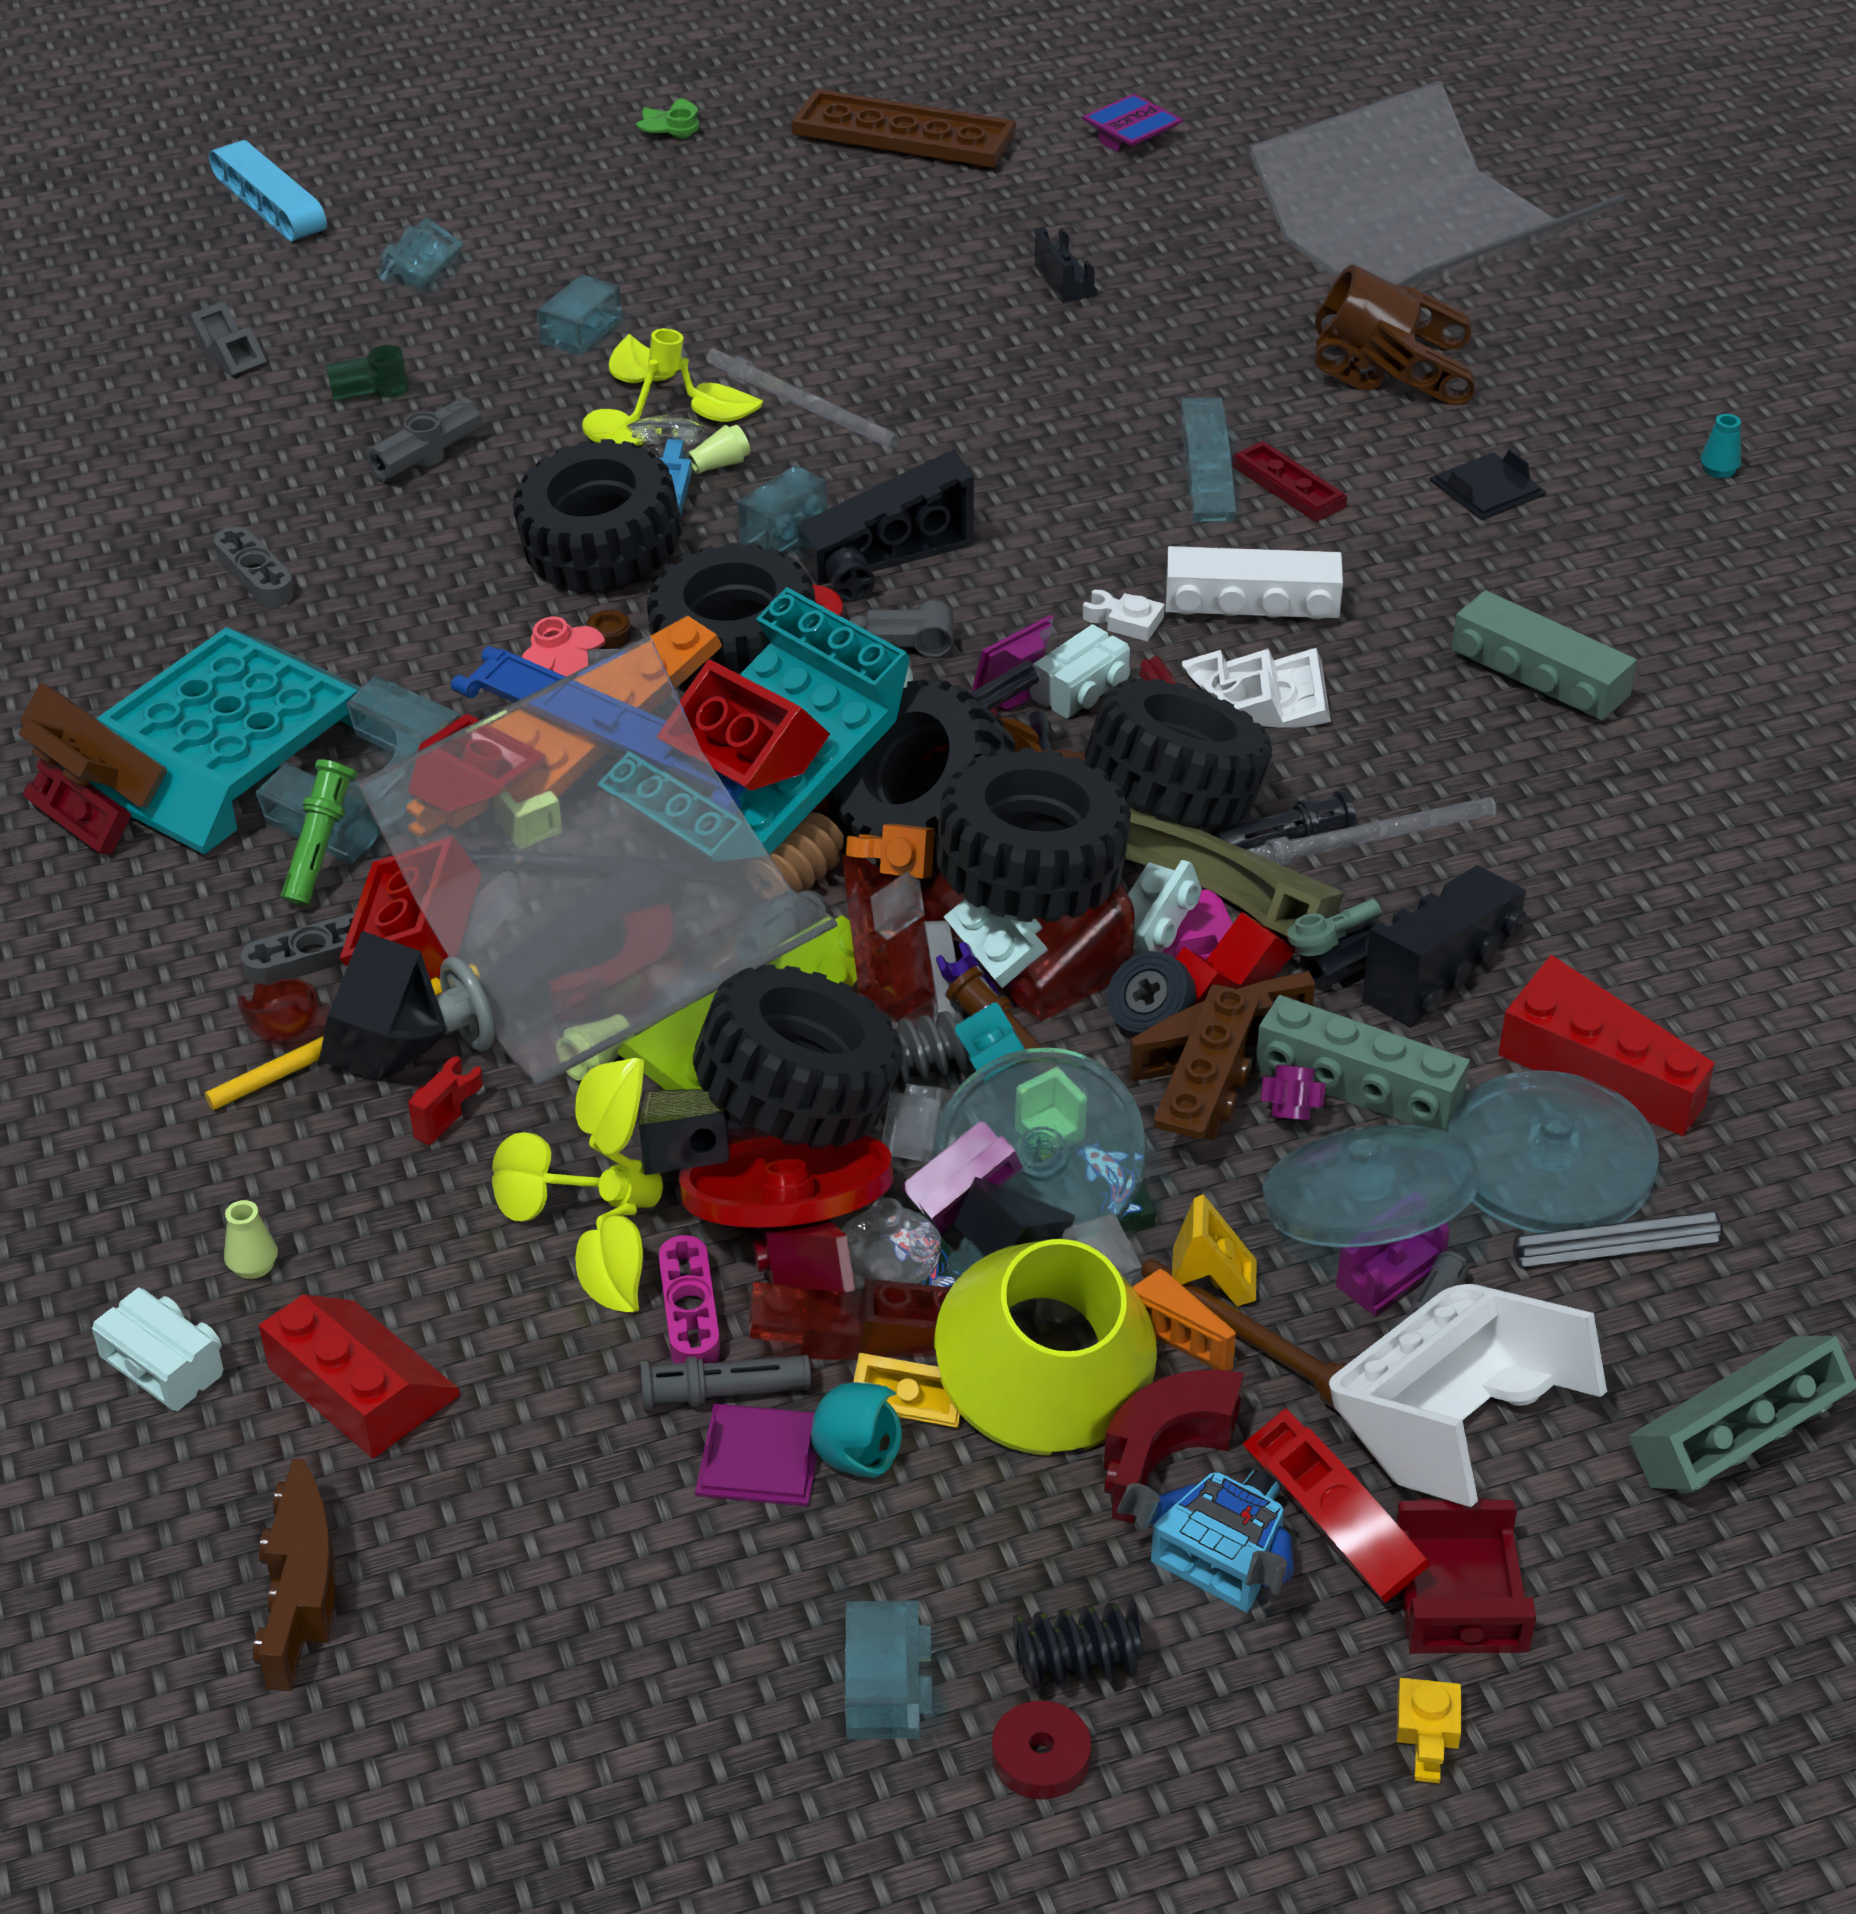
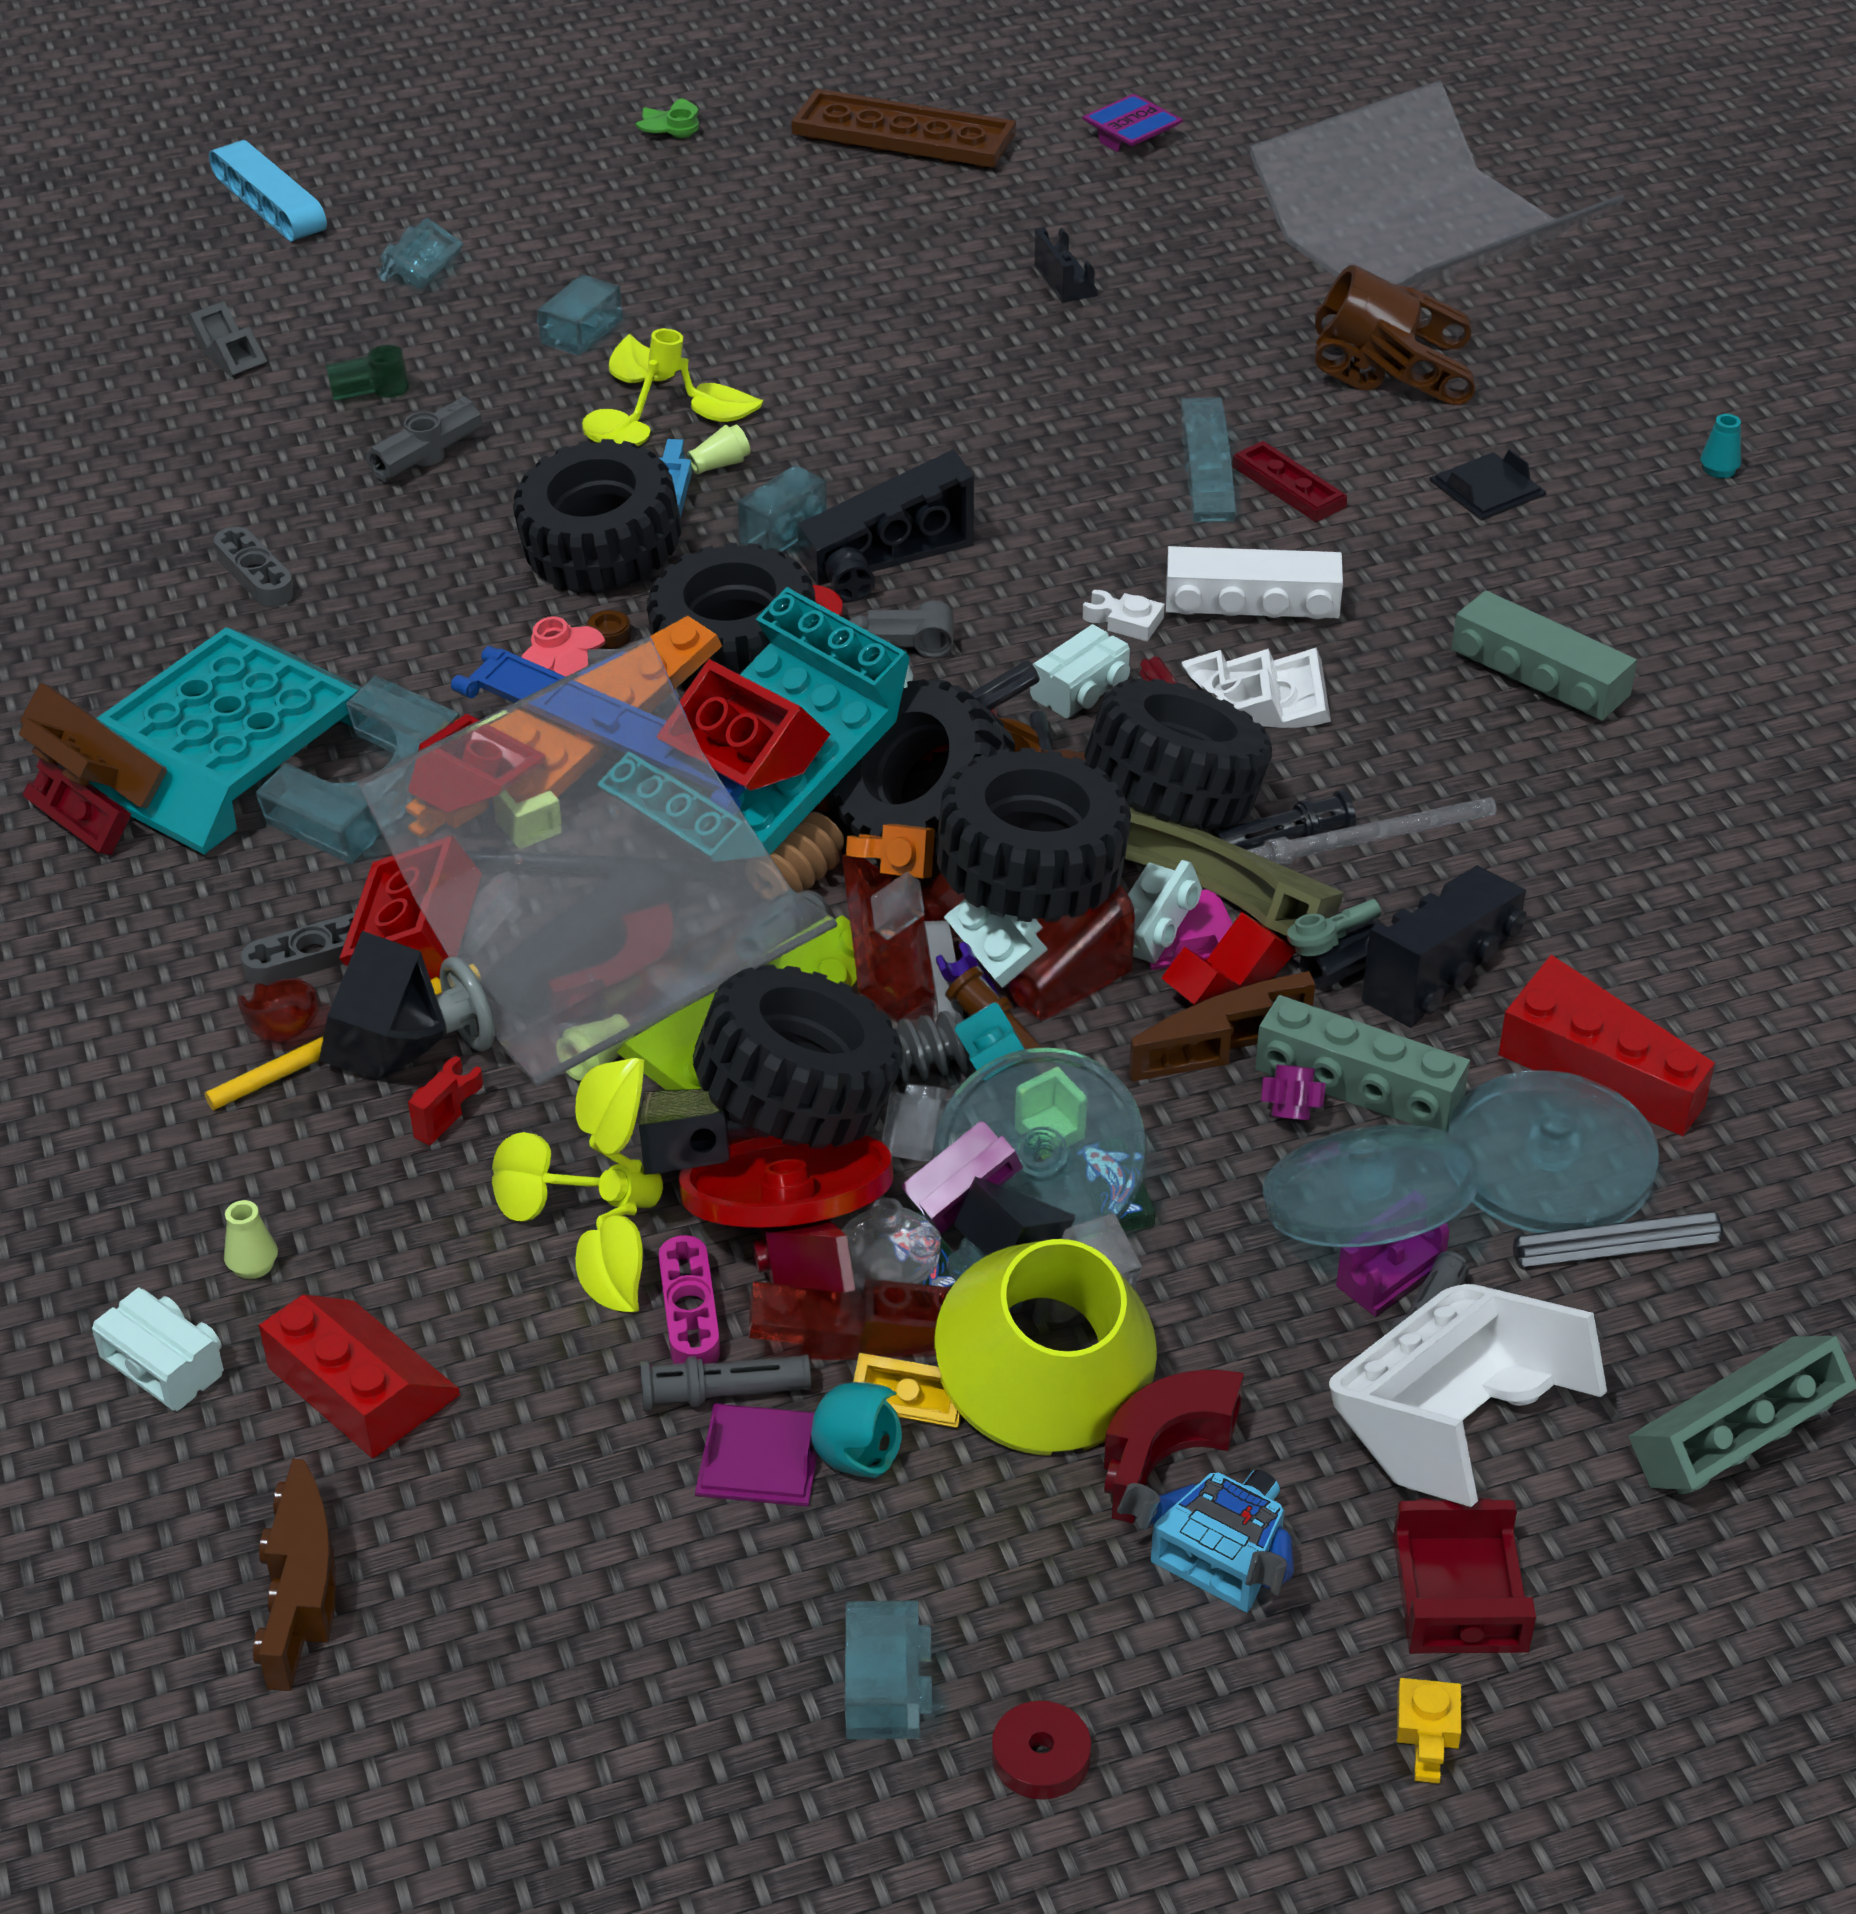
bright green pin [280,759,358,906] -> none
clear dish [627,415,708,445] -> none
clear bar [707,349,899,449] -> none
magenta piece [972,615,1054,711] -> none
black piece [1012,1600,1142,1692] -> none
black bush [1106,951,1197,1037] -> none
orange slope [1133,1268,1236,1371] -> none
reddish brown piece [1141,1259,1347,1410] -> none
reddish brown bracket [1154,984,1260,1141] -> none
yellow slope [1172,1194,1257,1307] -> none
red slope [1243,1408,1430,1603] -> none

